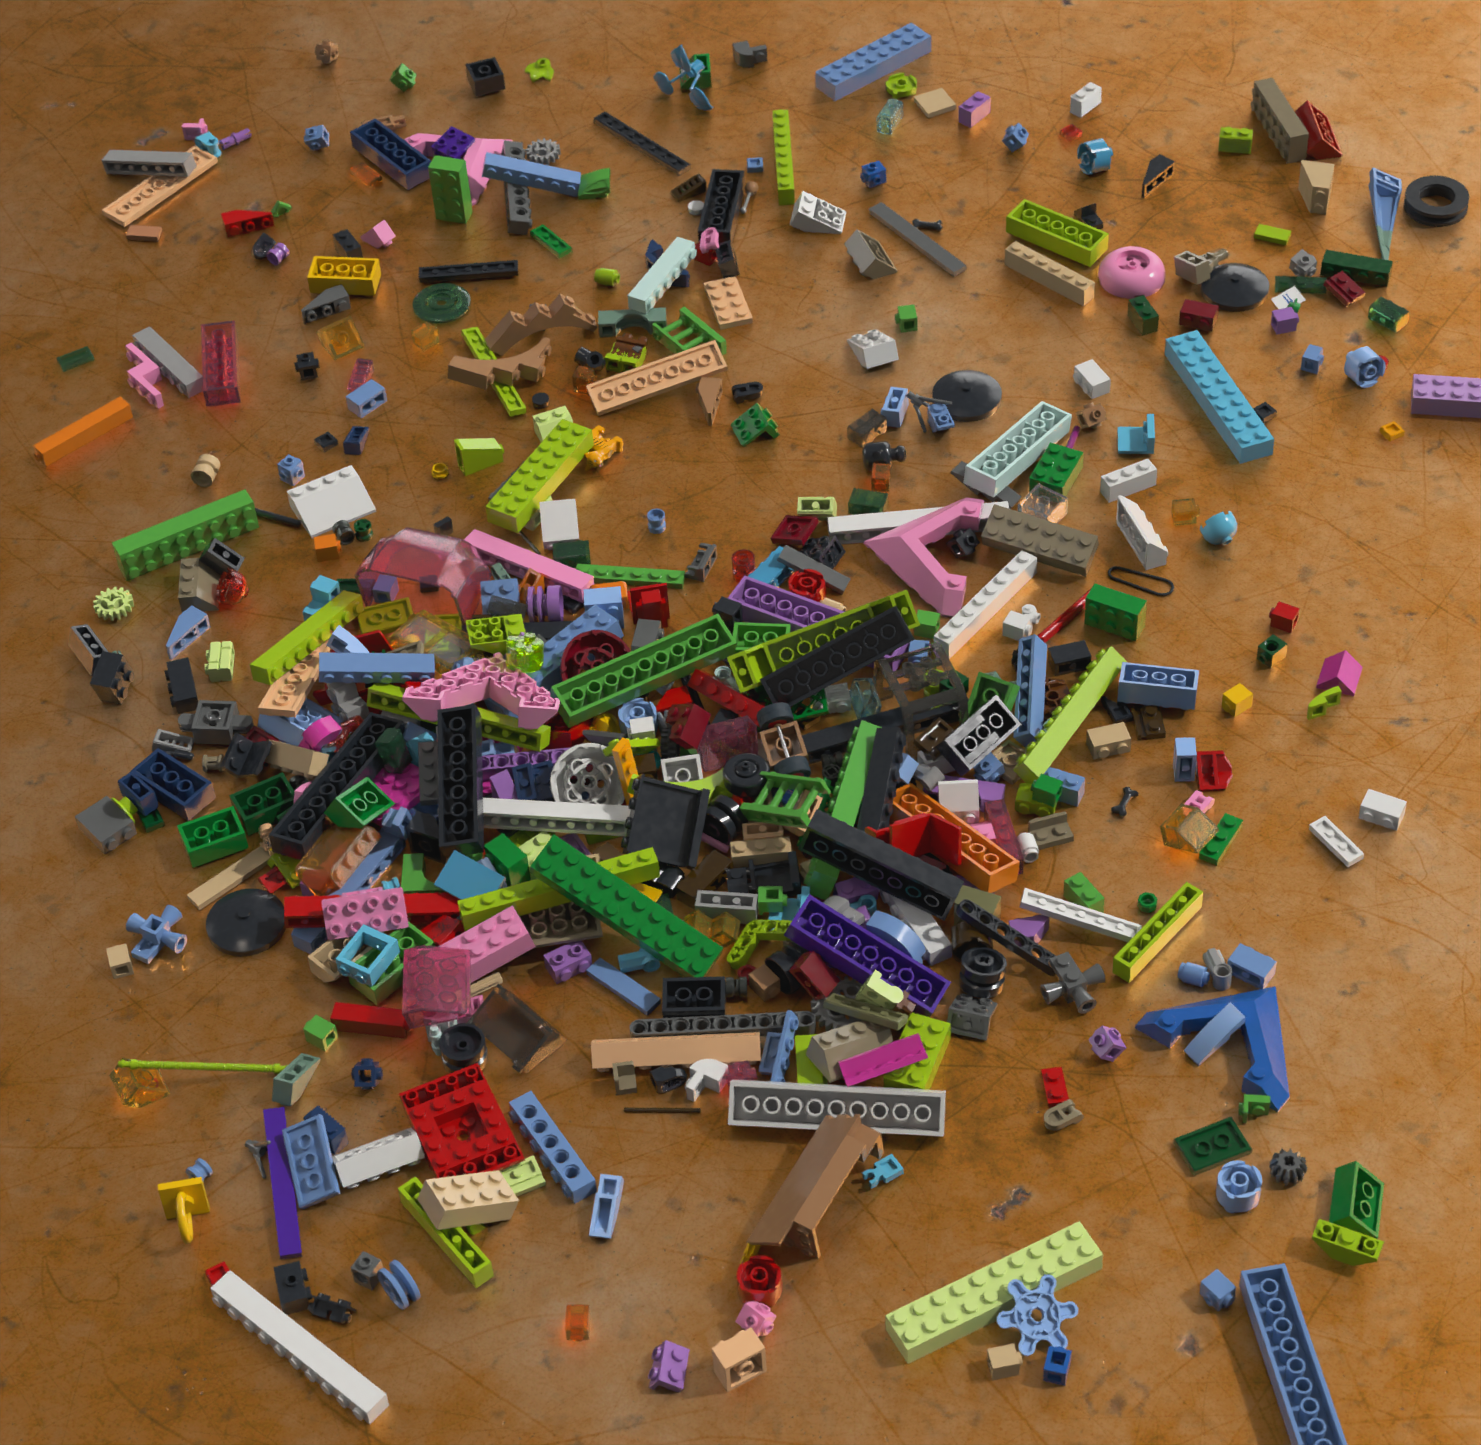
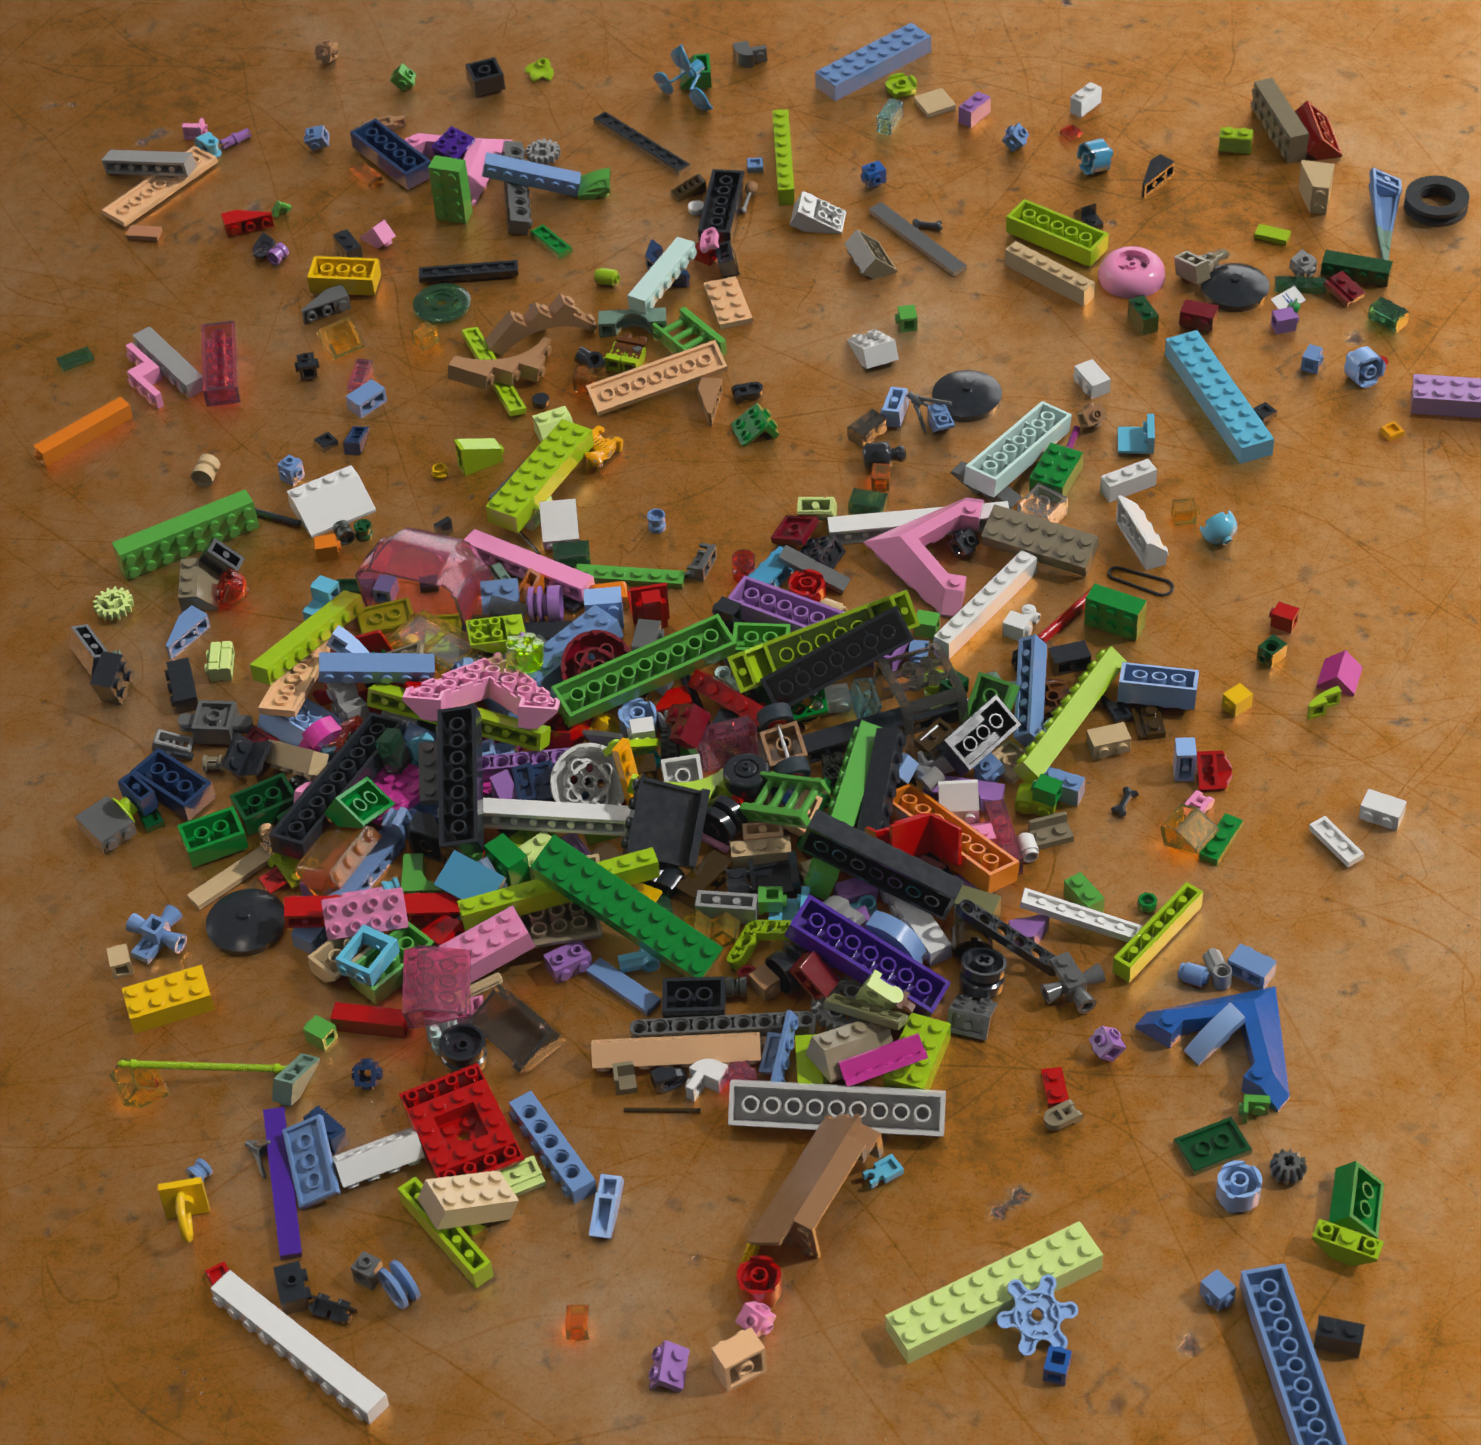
tan brick [987,1344,1023,1380] -> none
none -> yellow brick [122,965,215,1034]
none -> black brick [1314,1315,1365,1358]

